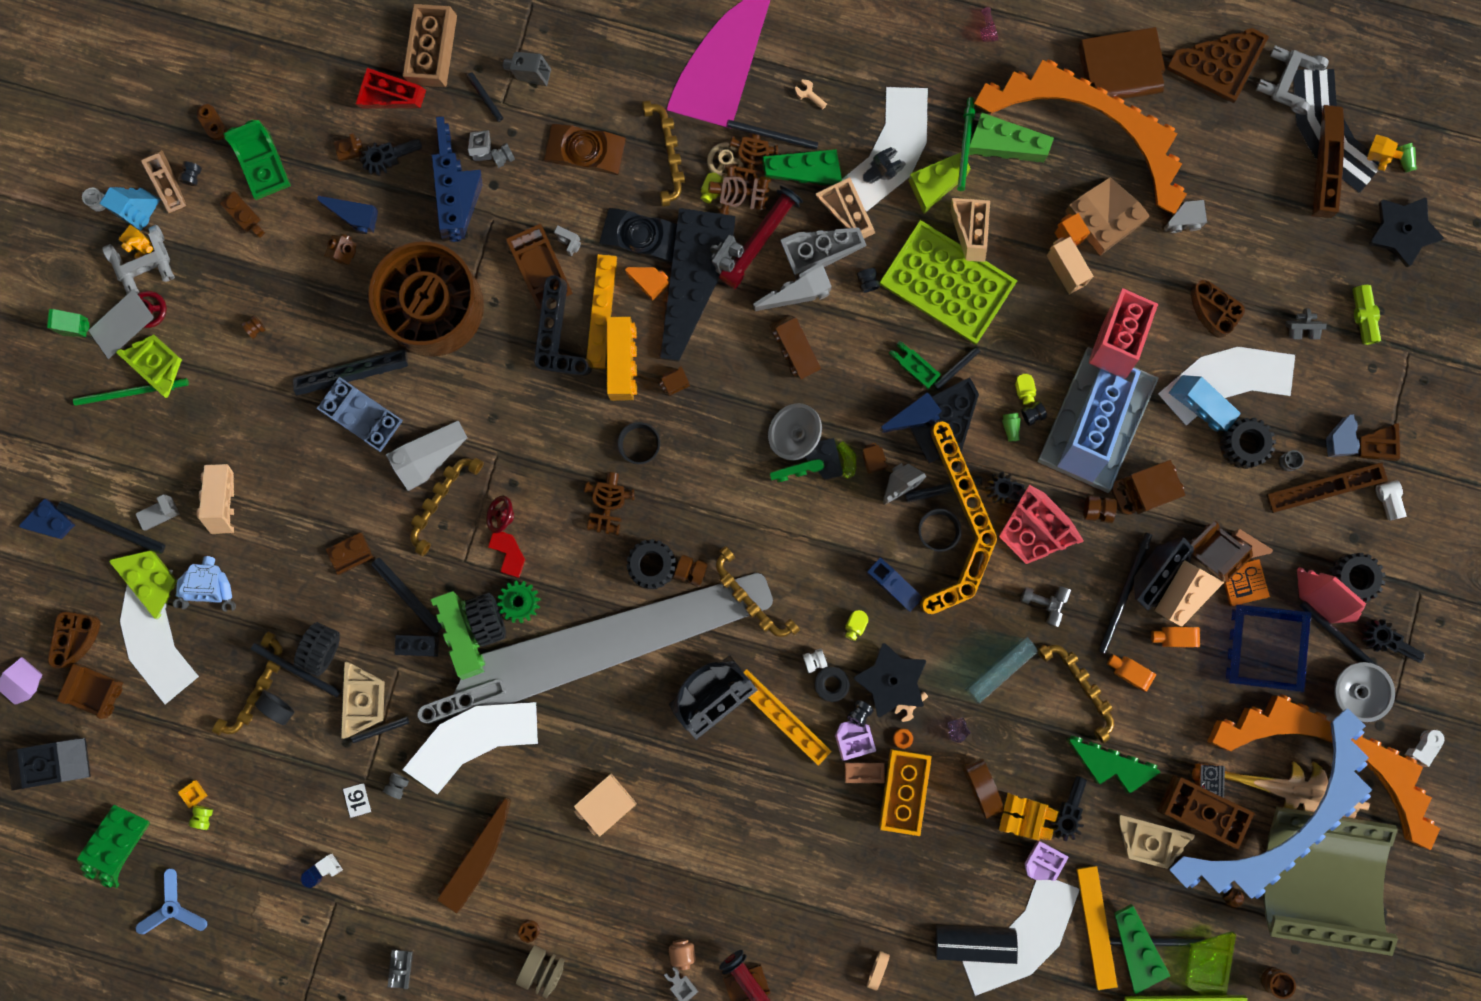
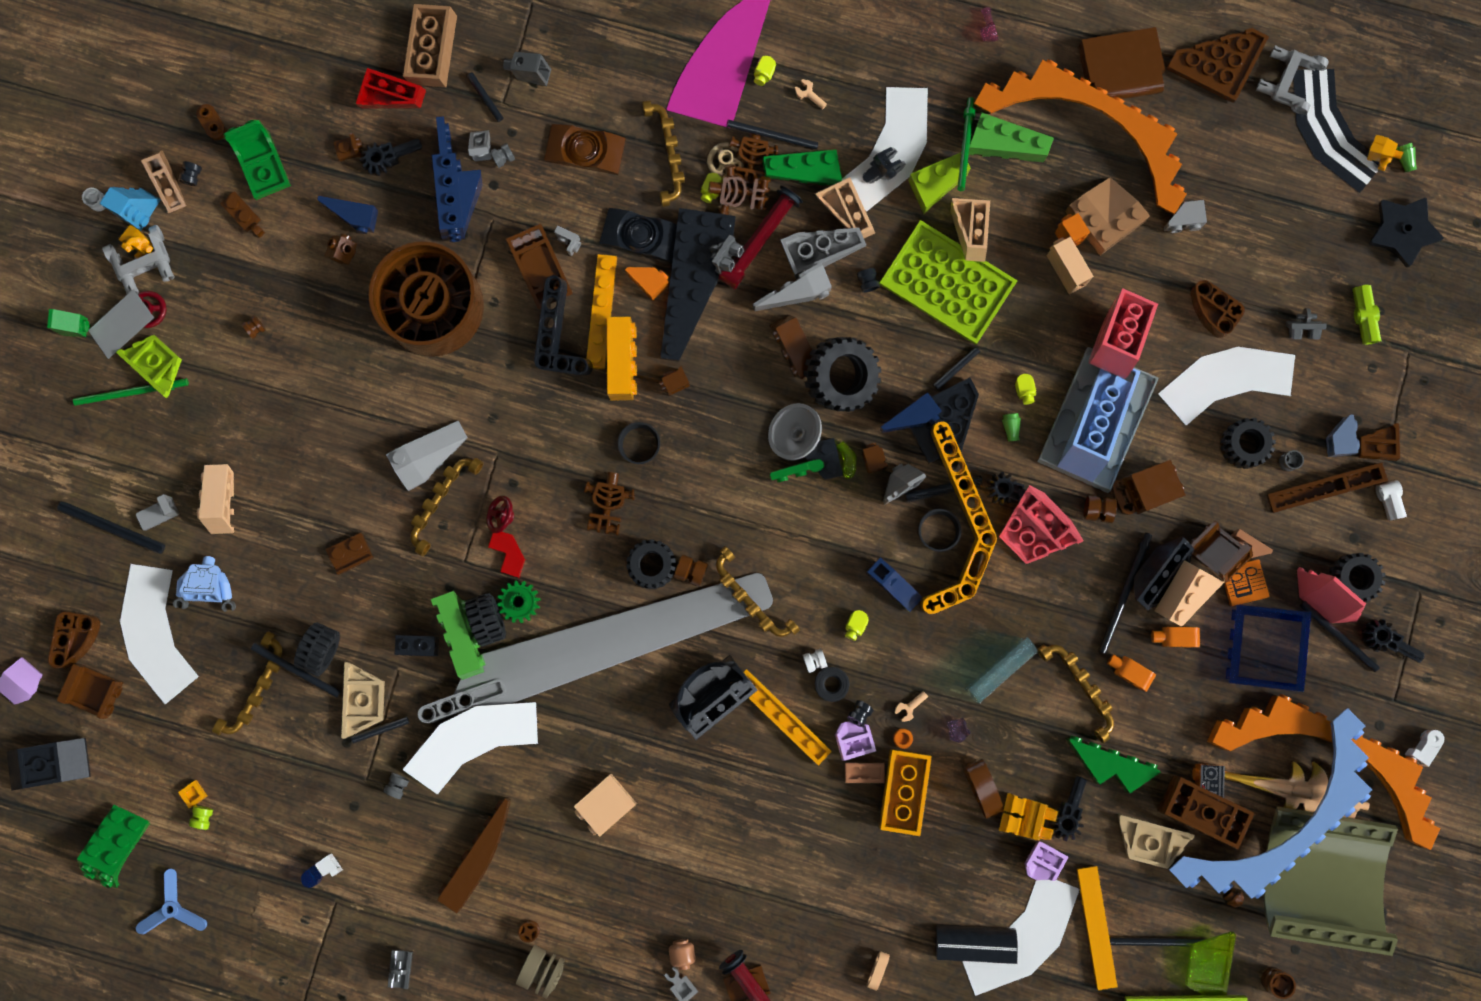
dark blue wing [19,499,75,539] -> none
lime wing [109,551,177,619] -> none
black tyre [255,691,295,725] -> none
black plate [293,349,408,396] -> none
sand blue slope [317,377,403,452] -> none
white sticker [343,783,371,818] -> none
black axle [371,558,442,633] -> none
black plate [854,643,926,718] -> none
green hinge [889,341,941,390] -> none
black wheel [1021,401,1047,426] -> none
flat silver bar [1021,586,1071,627] -> none
green wing [1114,904,1170,994] -> none
wedge [1169,375,1241,431] -> none
reddish brown slope [1312,105,1344,218] -> none
light grey dish [1334,662,1395,722] -> none
none -> neon yellow arm [754,56,776,86]
none -> black tyre [804,337,881,412]

